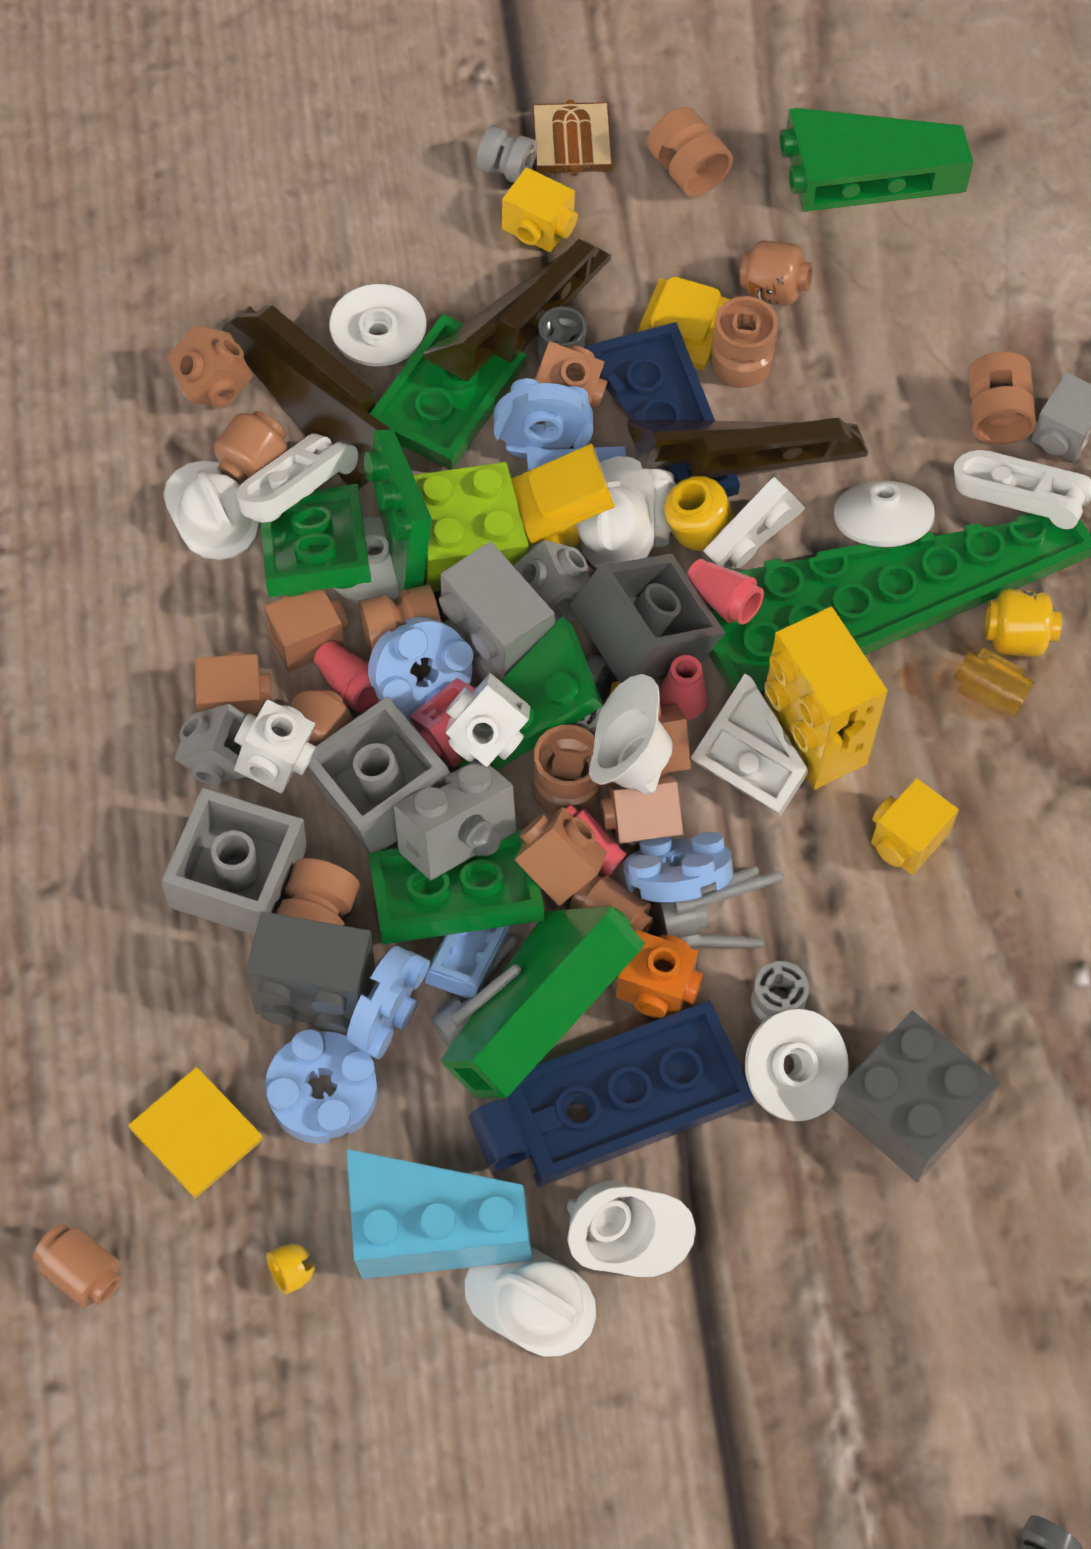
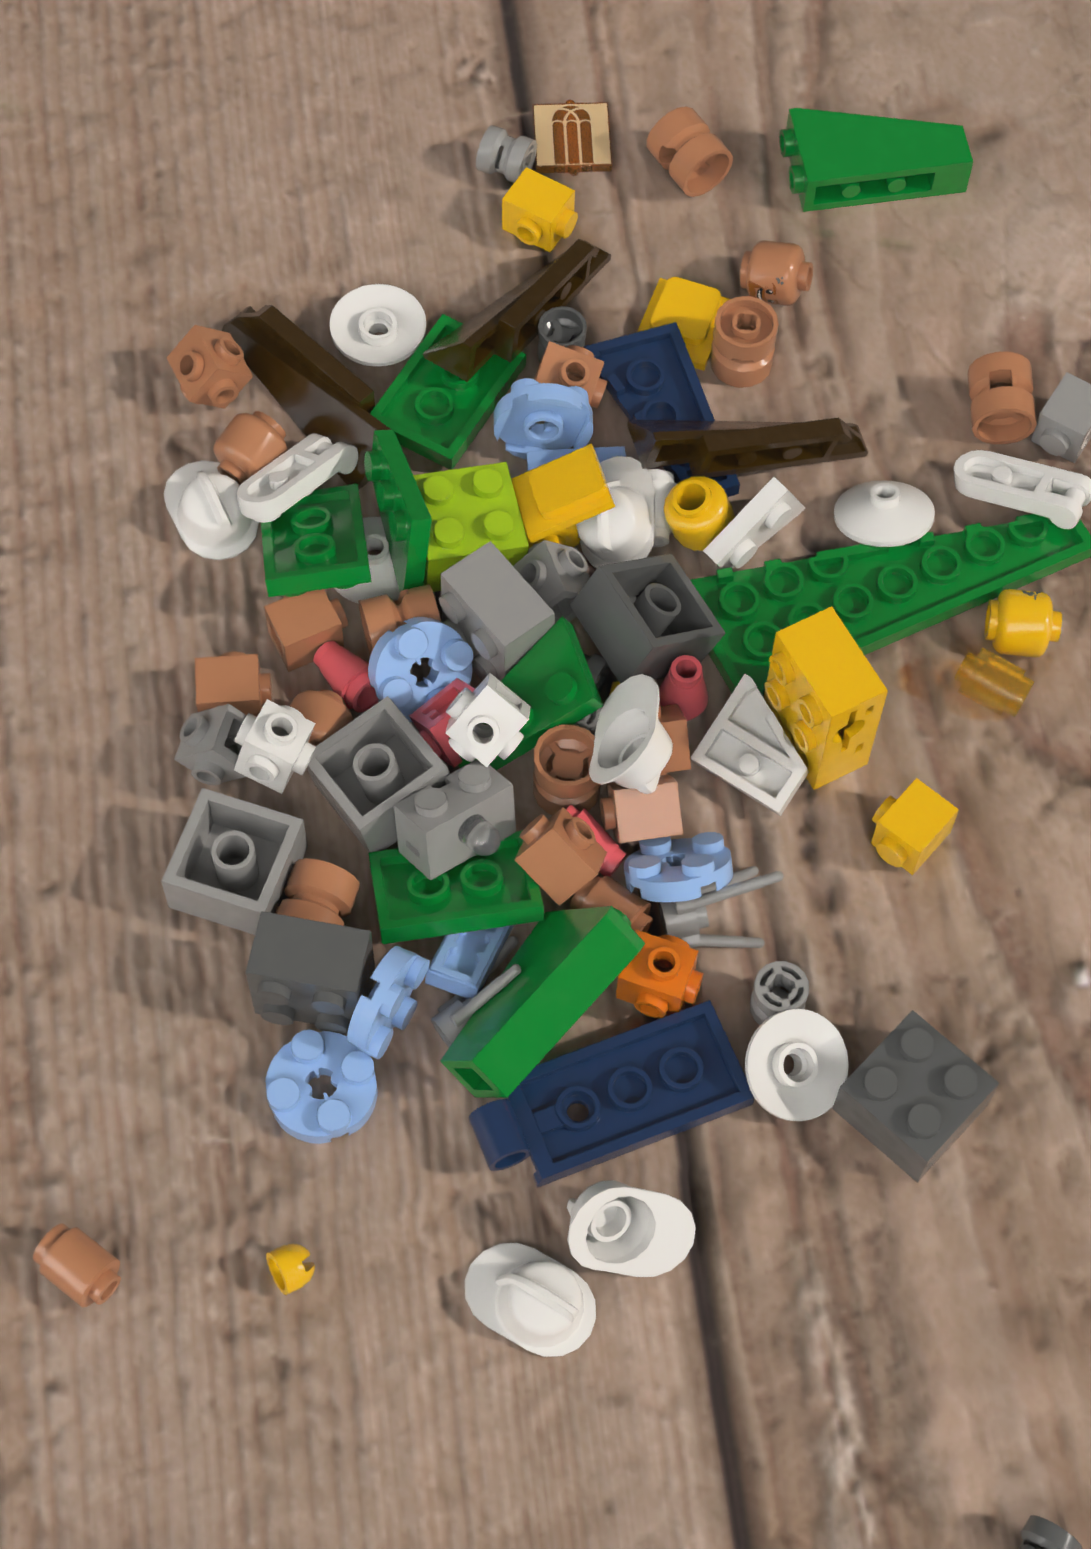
yellow piece [128,1067,264,1199] -> none
medium azure wedge [347,1149,533,1279] -> none
coral cone [687,559,764,624] -> none

